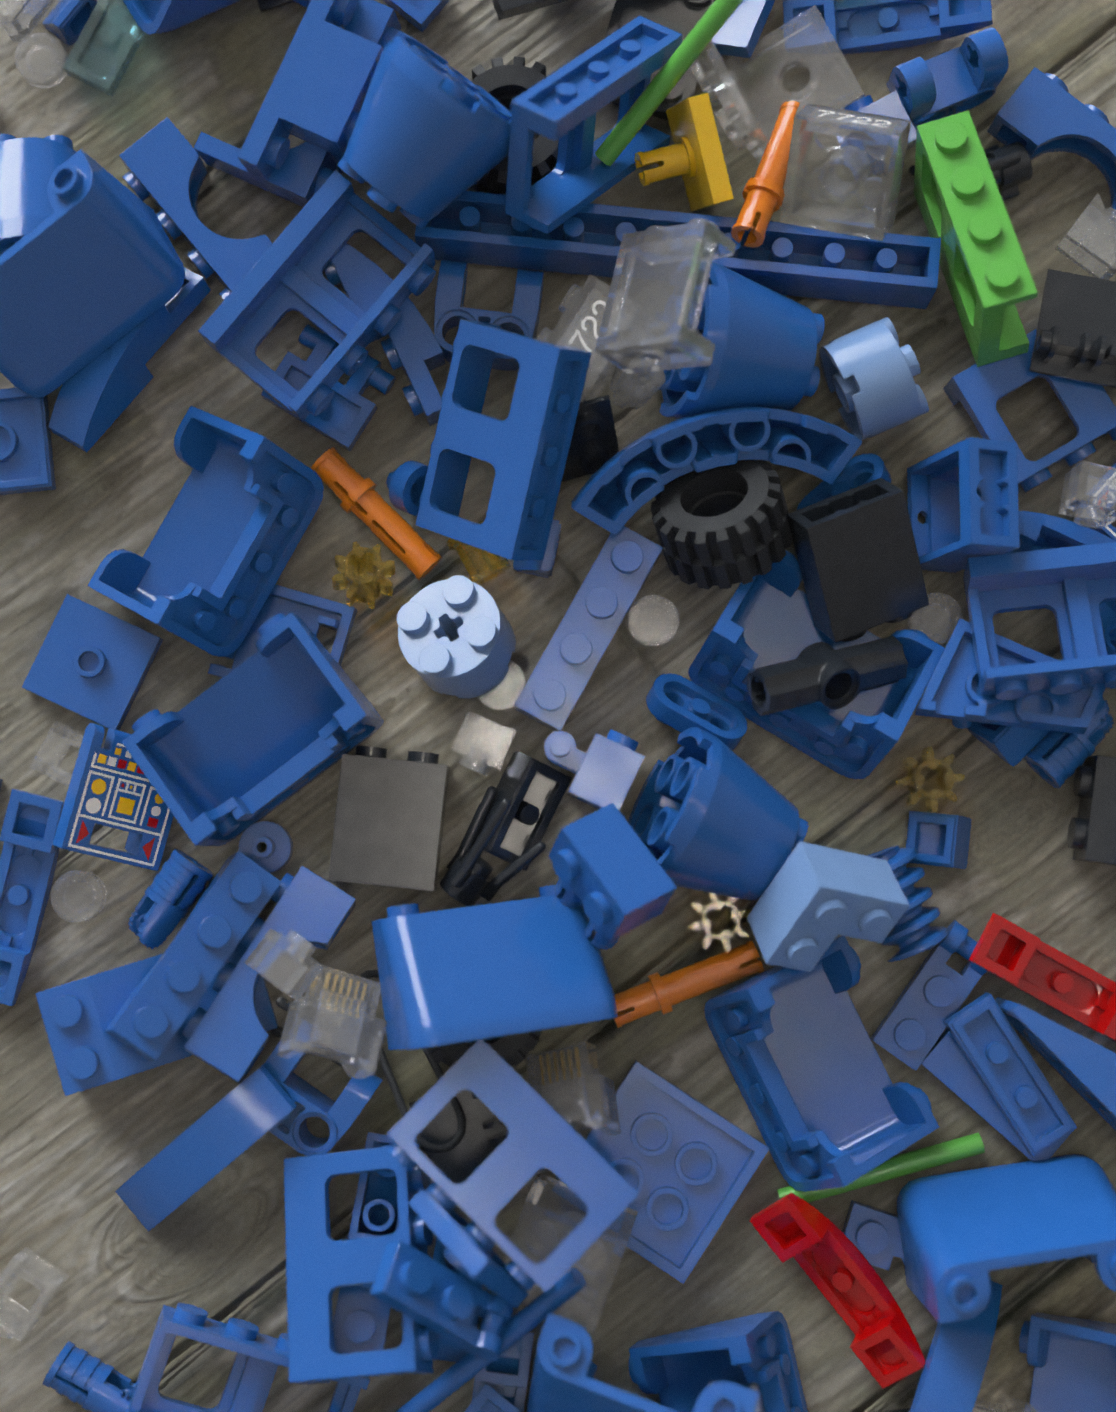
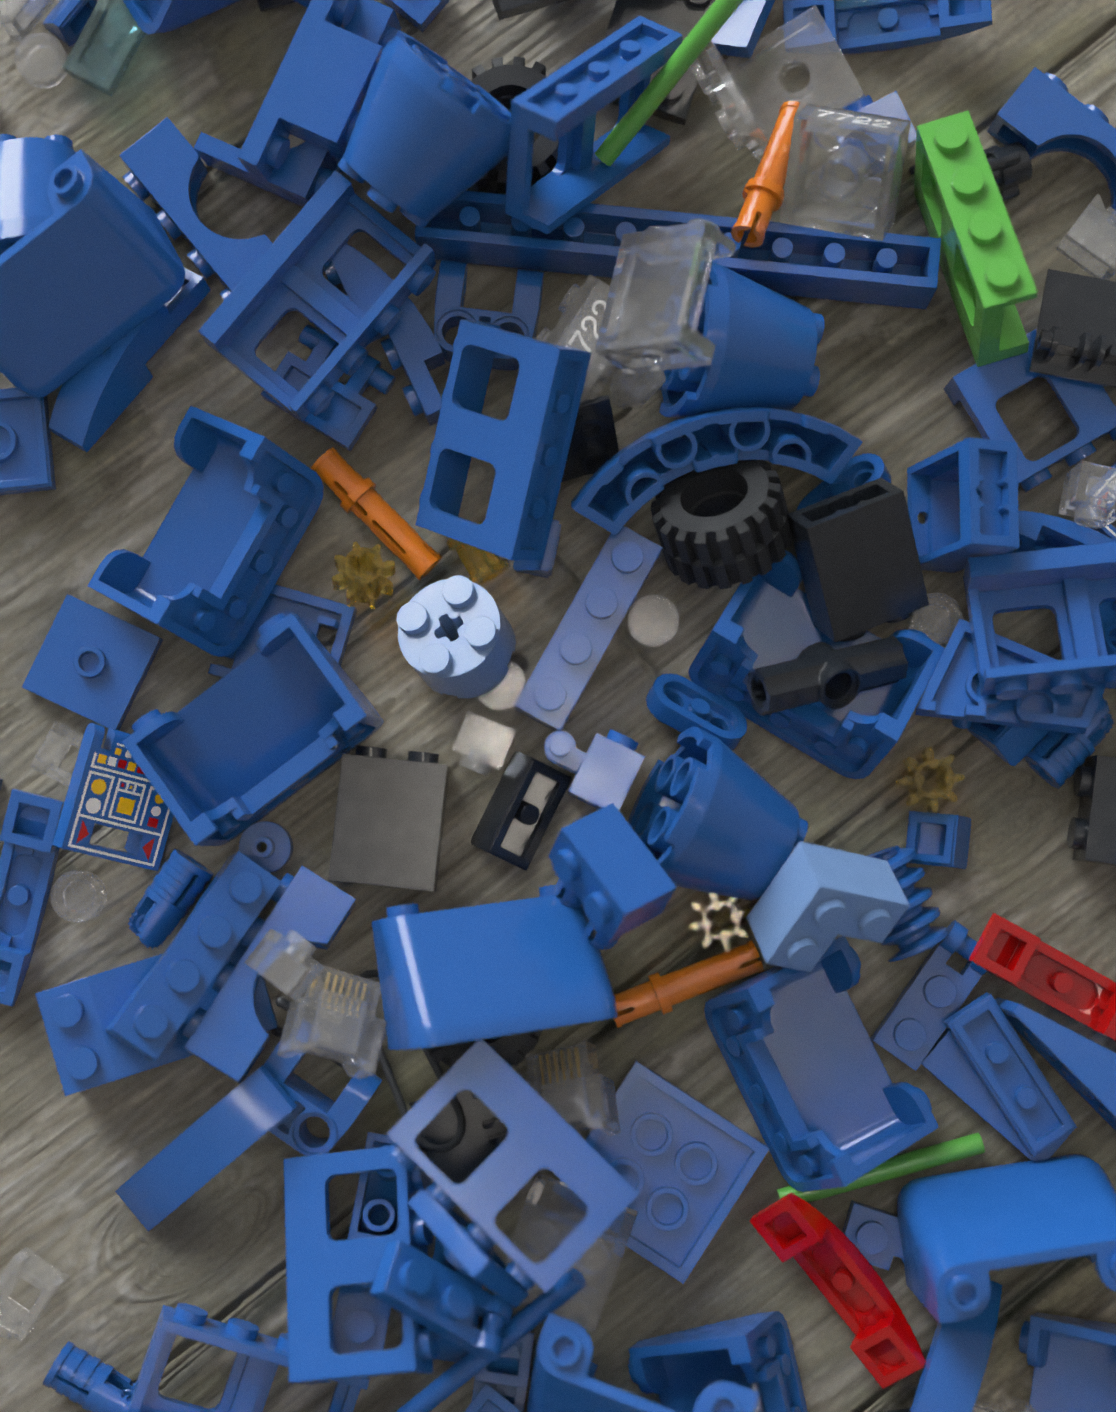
blue tile [386,460,428,516] -> none
black plant [439,786,546,907] -> none
yellow tile [635,93,734,212] -> none
medium blue brick [819,317,929,440] -> none
blue piece [886,27,1009,131] -> none

